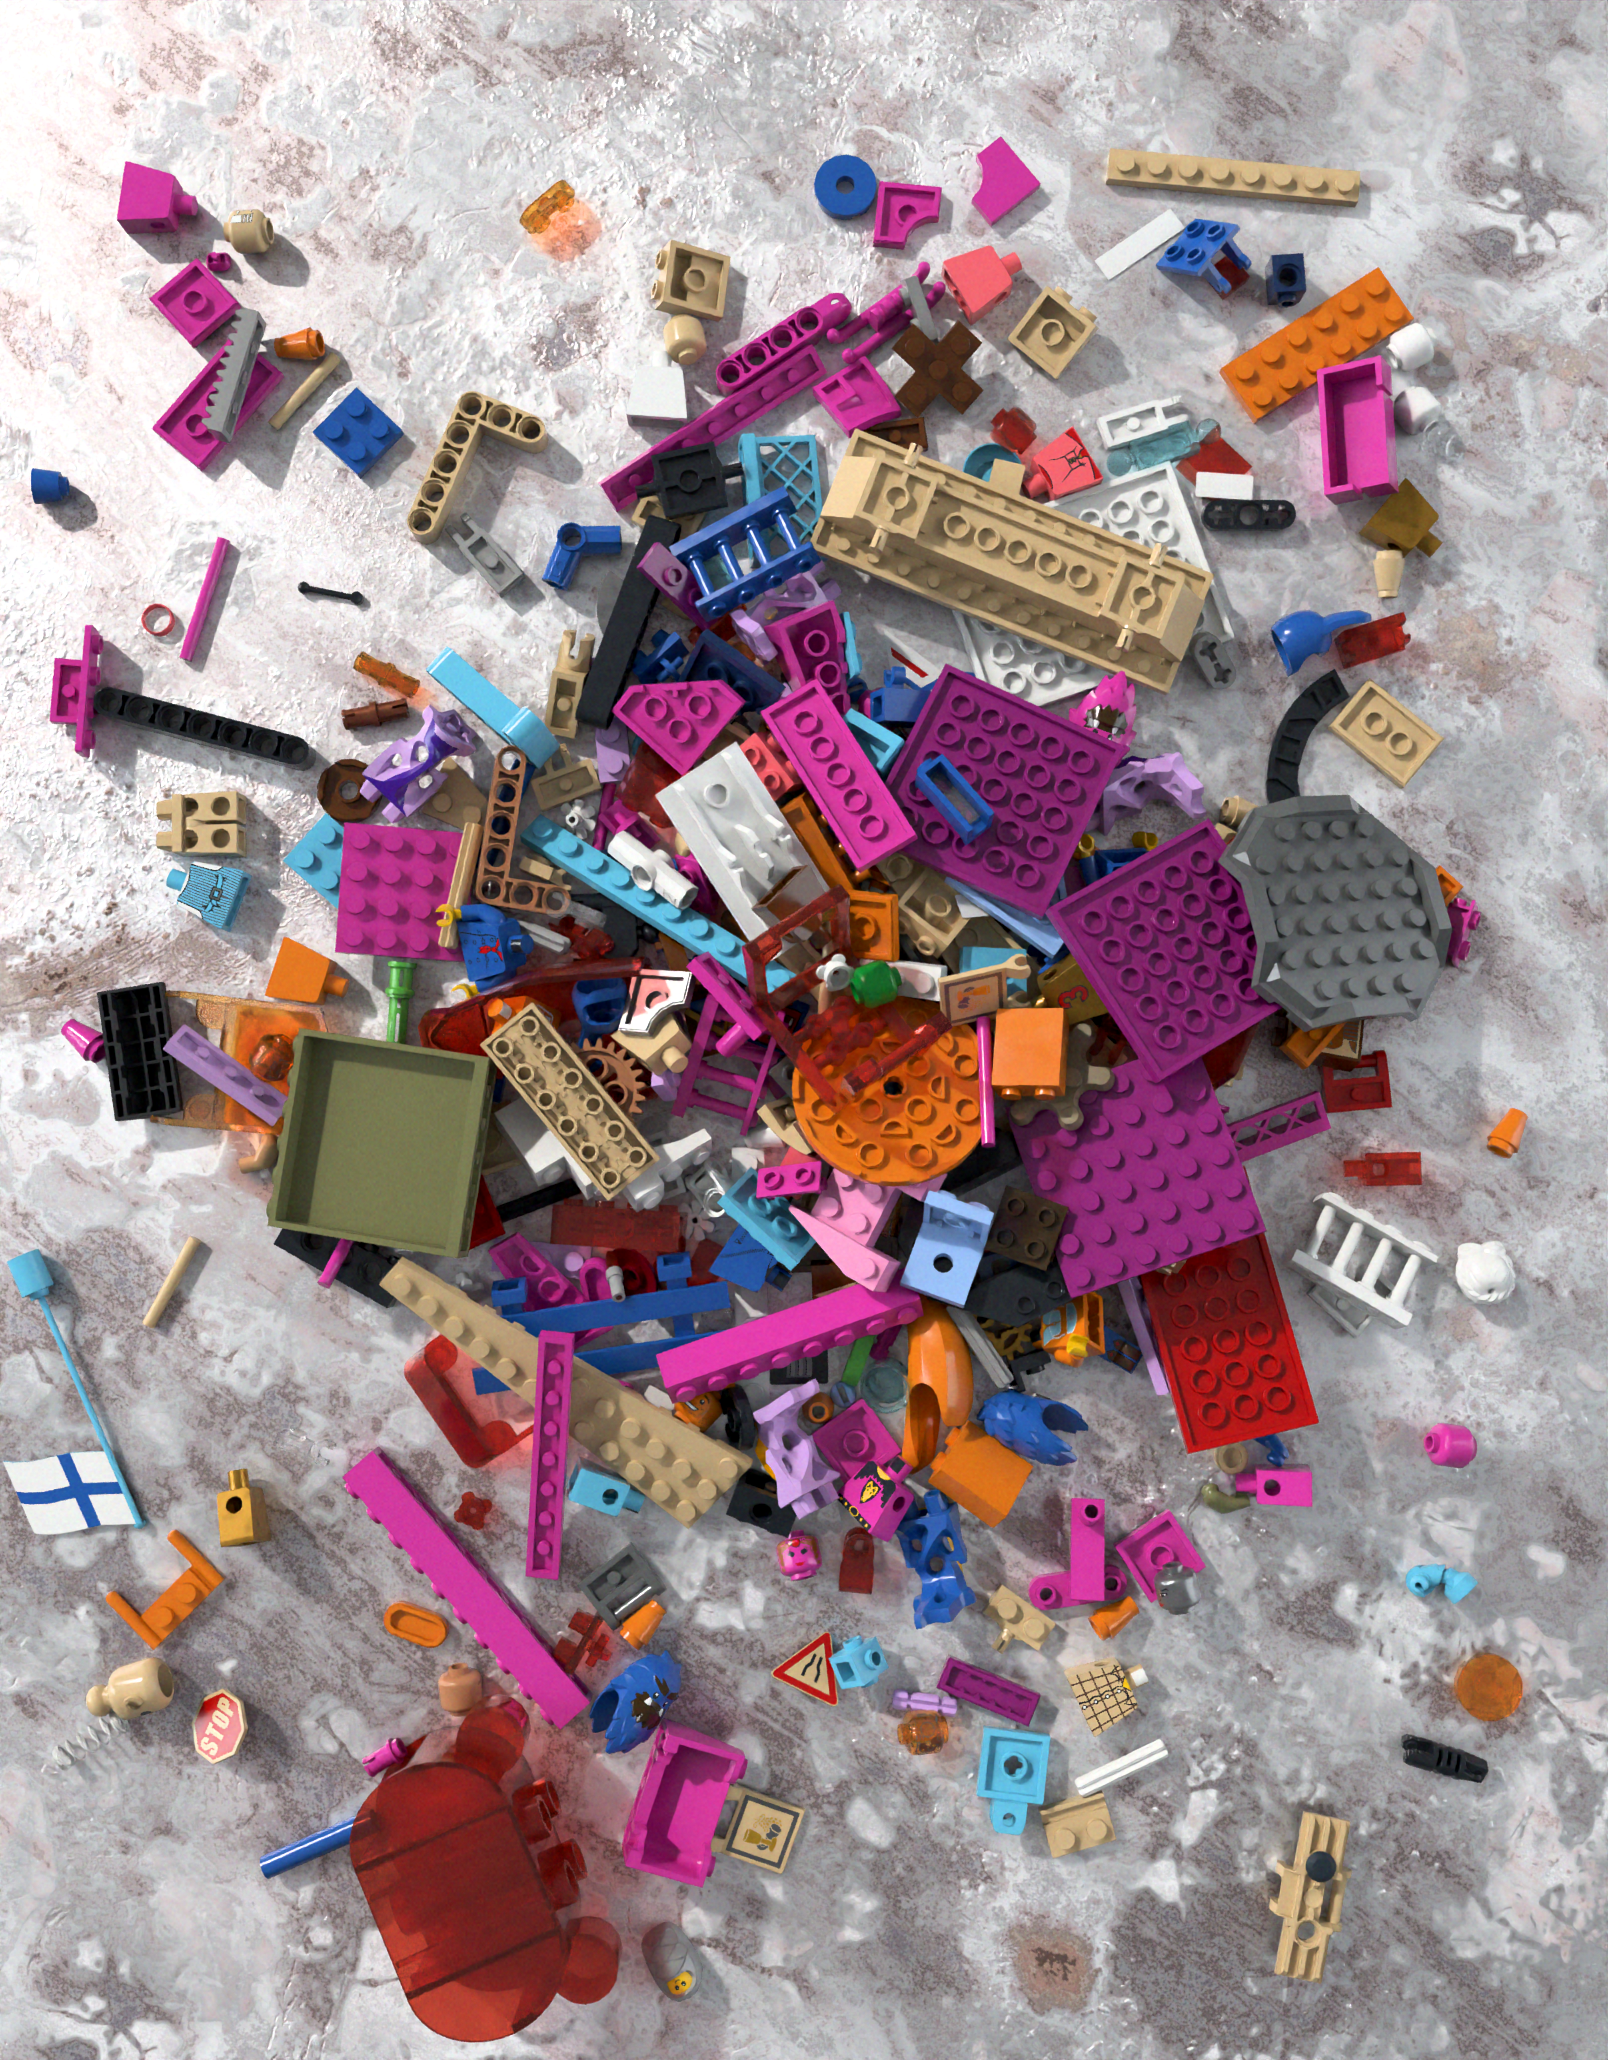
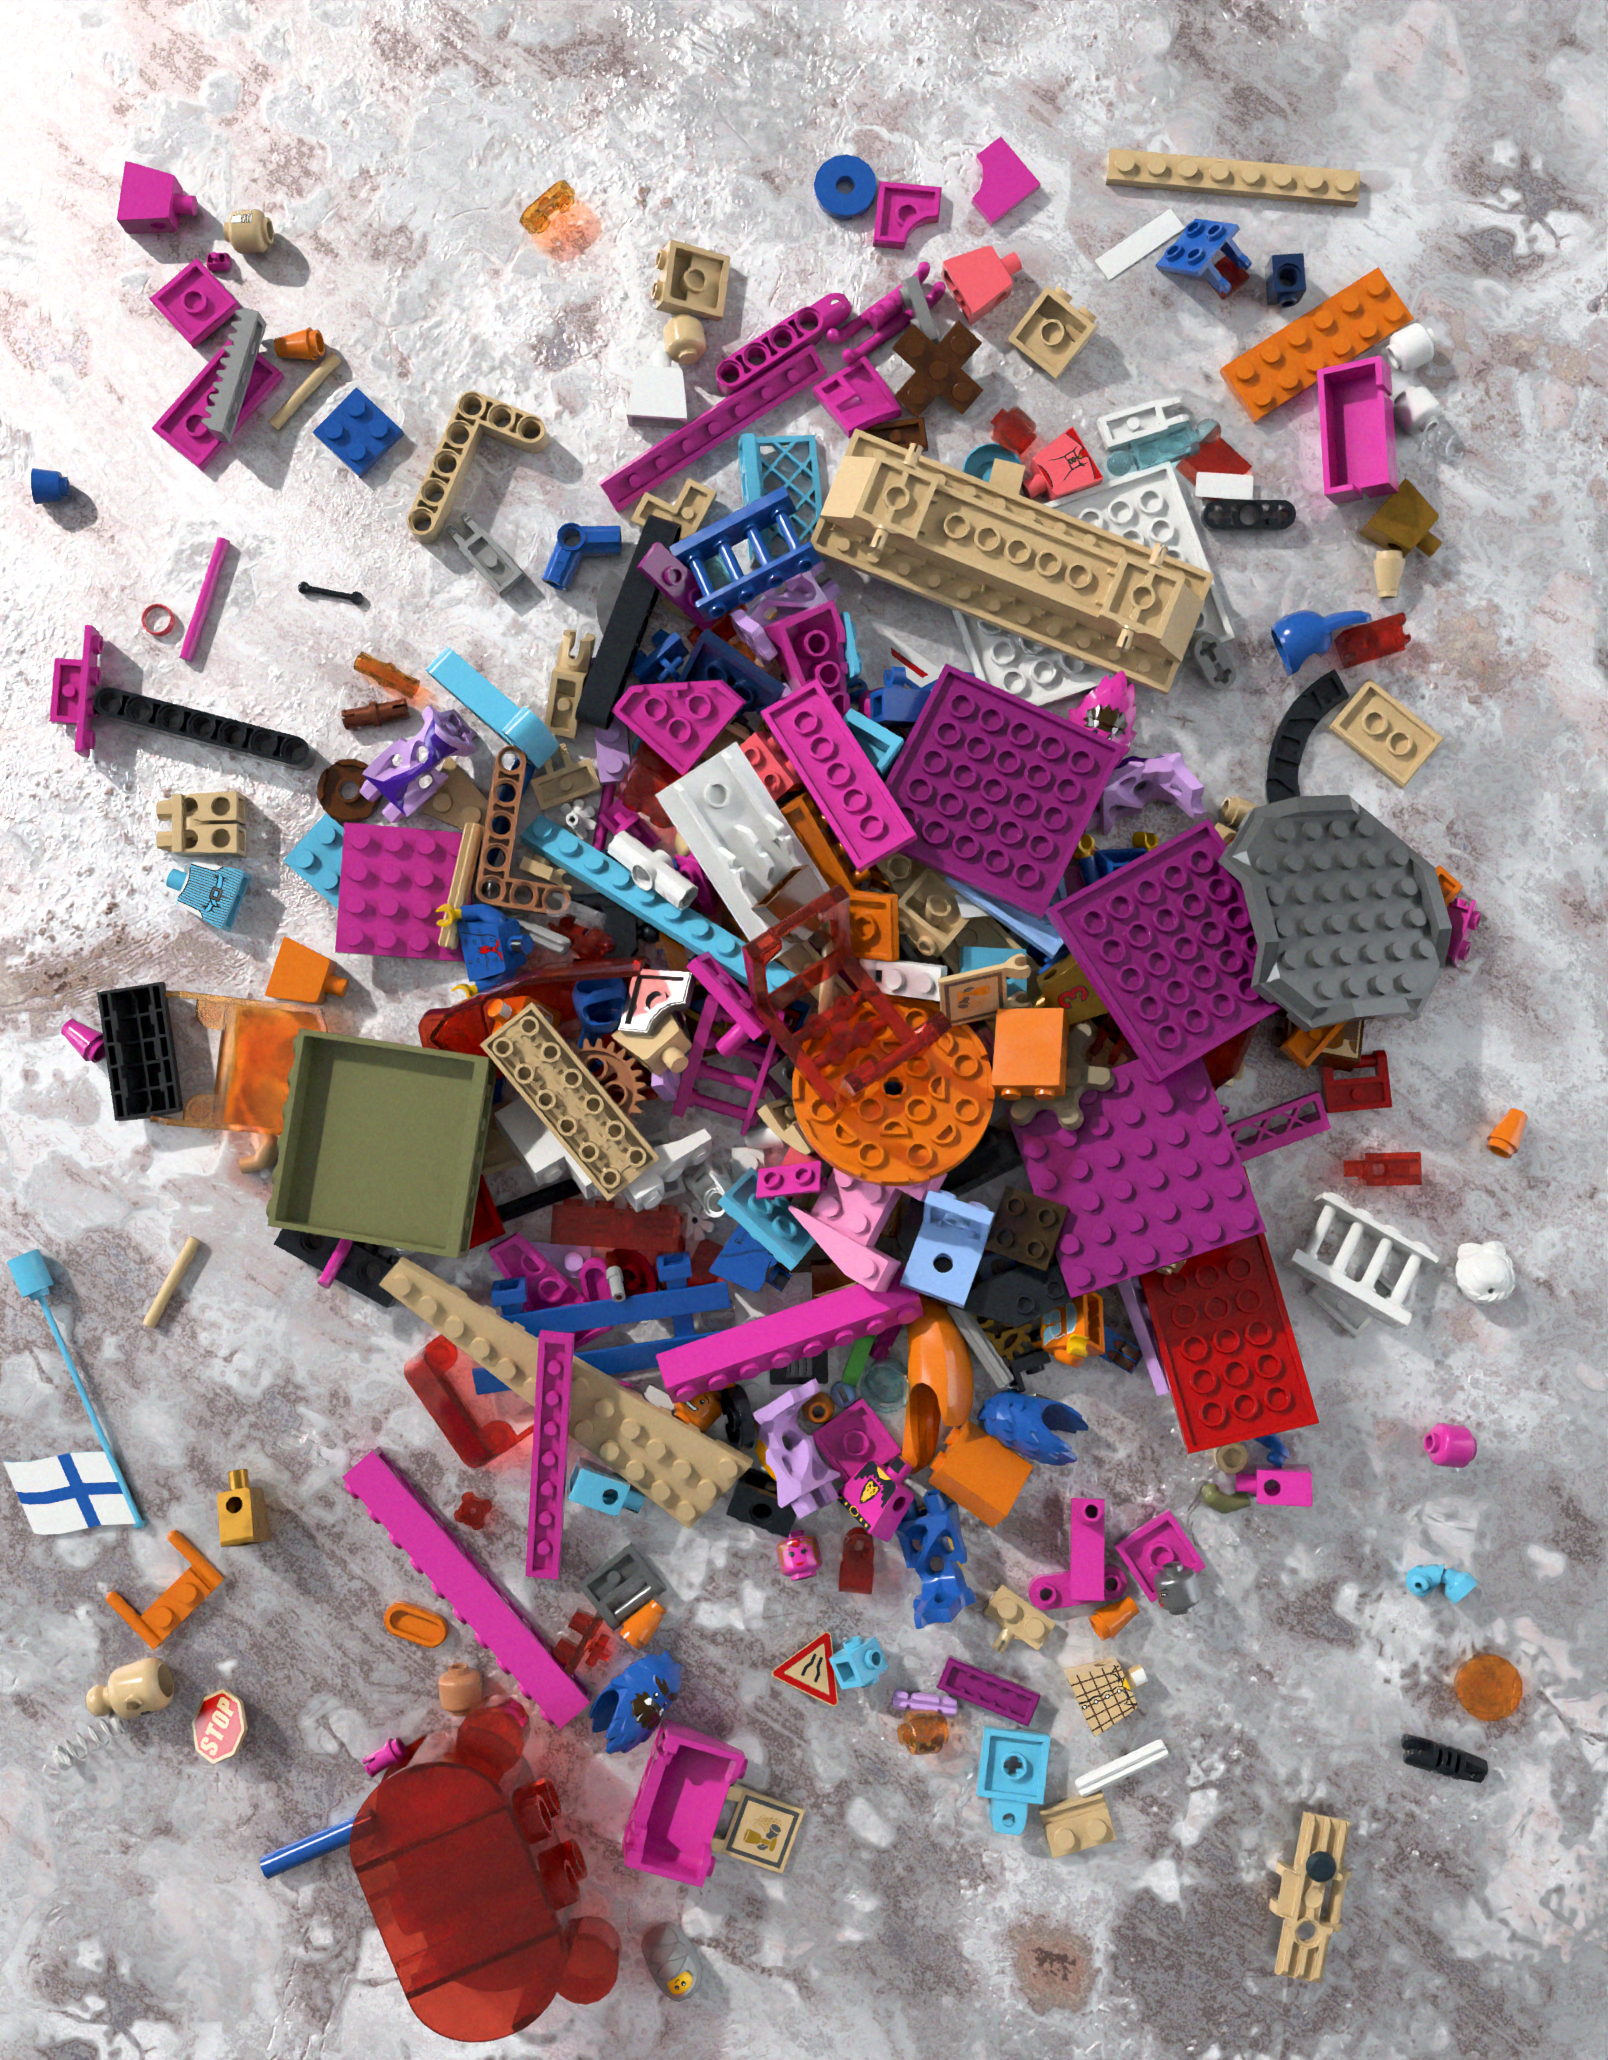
lavender plate [163,1024,288,1126] -> none
clear orange head [248,1034,295,1083] -> none
bright green pin [385,961,417,1044] -> none
black plate [635,441,744,520] -> none
white plate [816,954,855,991] -> none
green head [849,960,902,1009] -> none
blue window [915,754,994,846] -> none
dark pink bar [977,1017,995,1148] -> none

